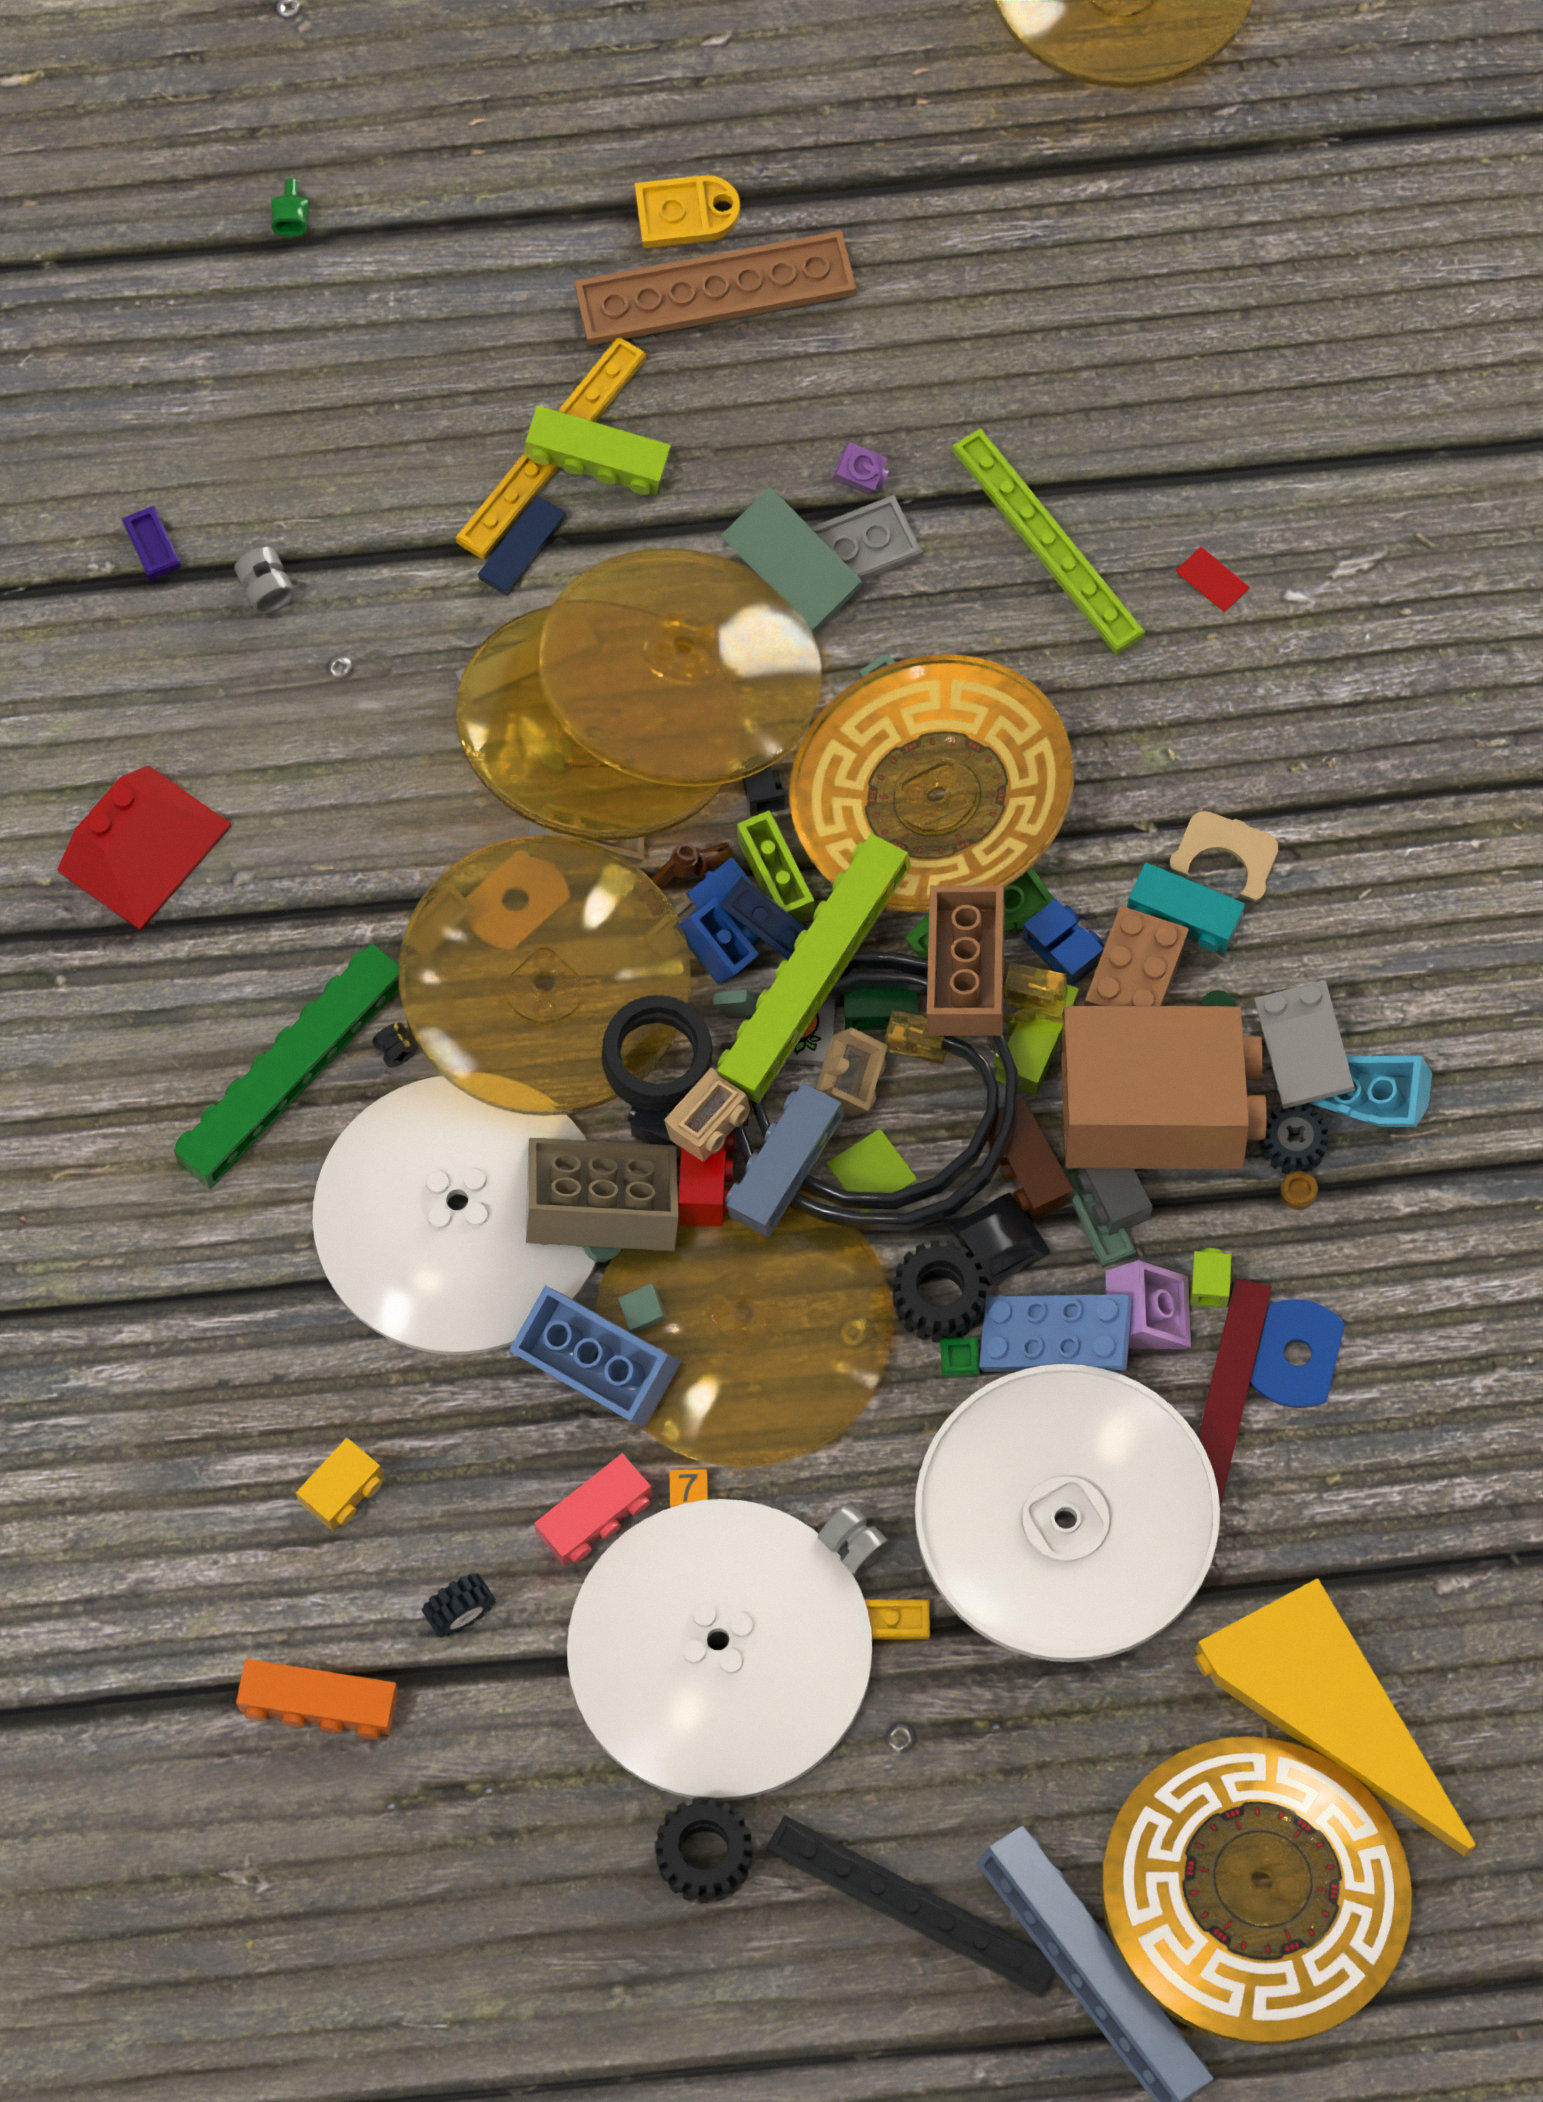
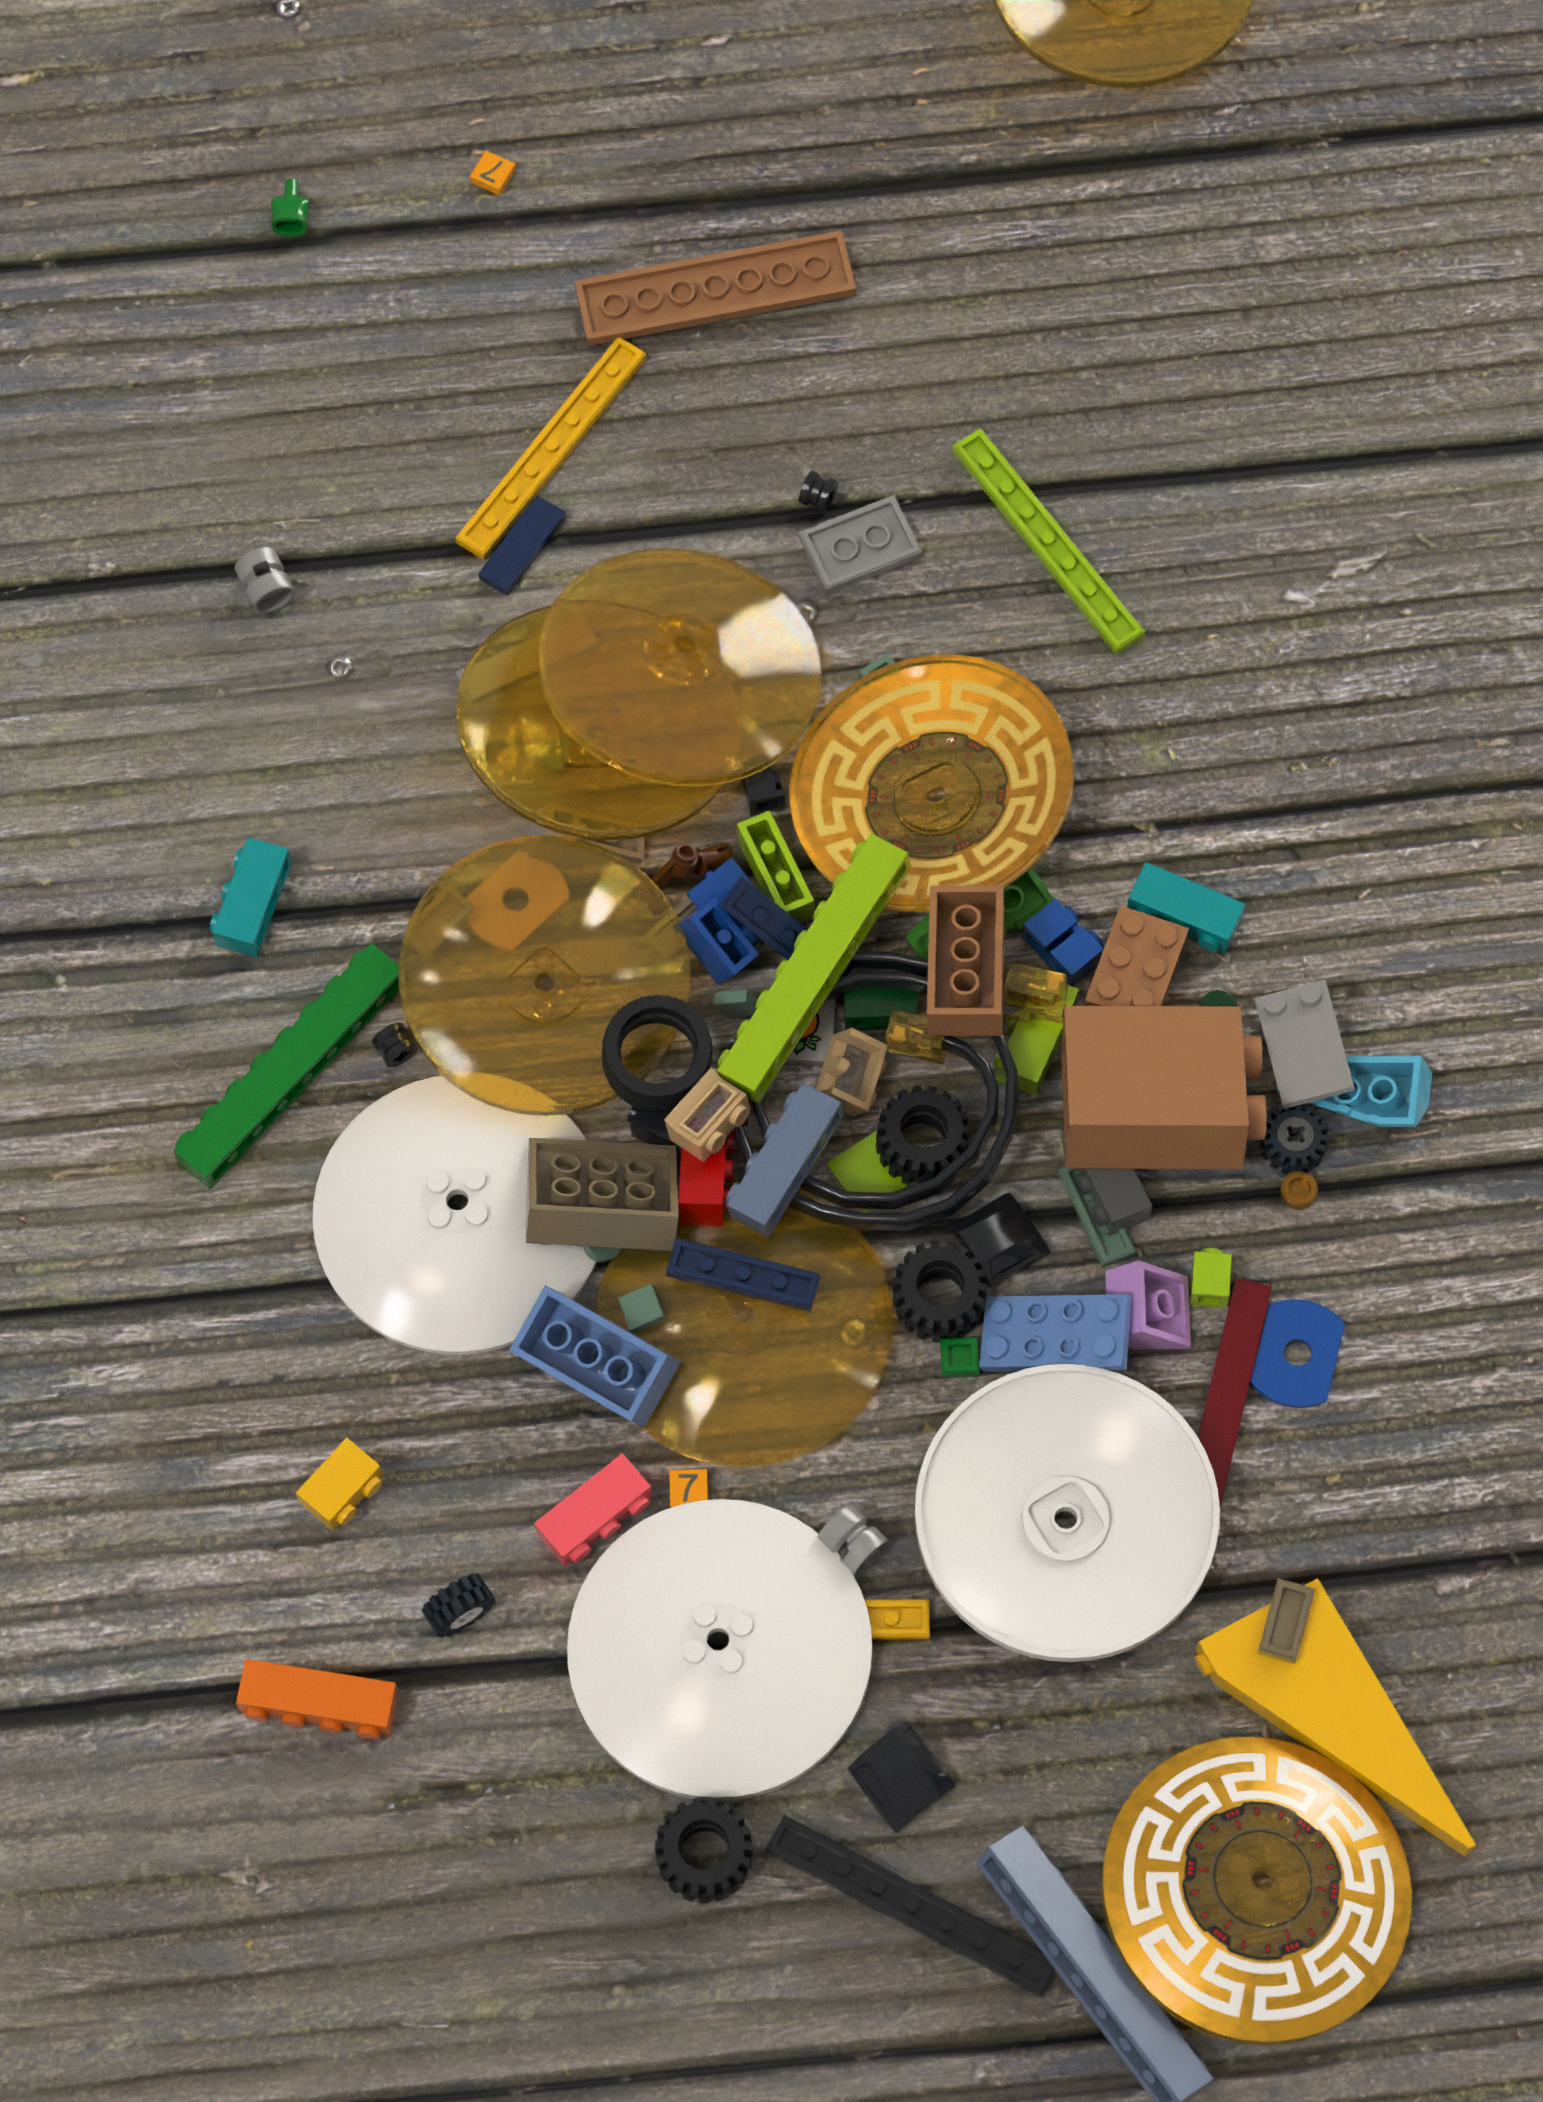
red slope [57,765,231,931] -> none
dark purple tile [122,506,182,581] -> none
lime brick [523,405,671,495] -> none
yellow tile [635,175,740,249] -> none
sand green tile [721,487,865,633] -> none
medium lavender brick [831,442,889,495] -> none
reddish brown brick [986,1097,1074,1221] -> none
tan piece [1170,811,1278,903] -> none
red sticker [1176,546,1250,612] -> none
none -> teal brick [210,837,292,958]
none -> light orange tile [469,151,516,196]
none -> dark blue tile [666,1238,821,1312]
none -> black wheel [799,471,838,513]
none -> black slope [848,1721,956,1834]
none -> black tyre [876,1086,970,1185]
none -> dark tan tile [1258,1578,1315,1664]

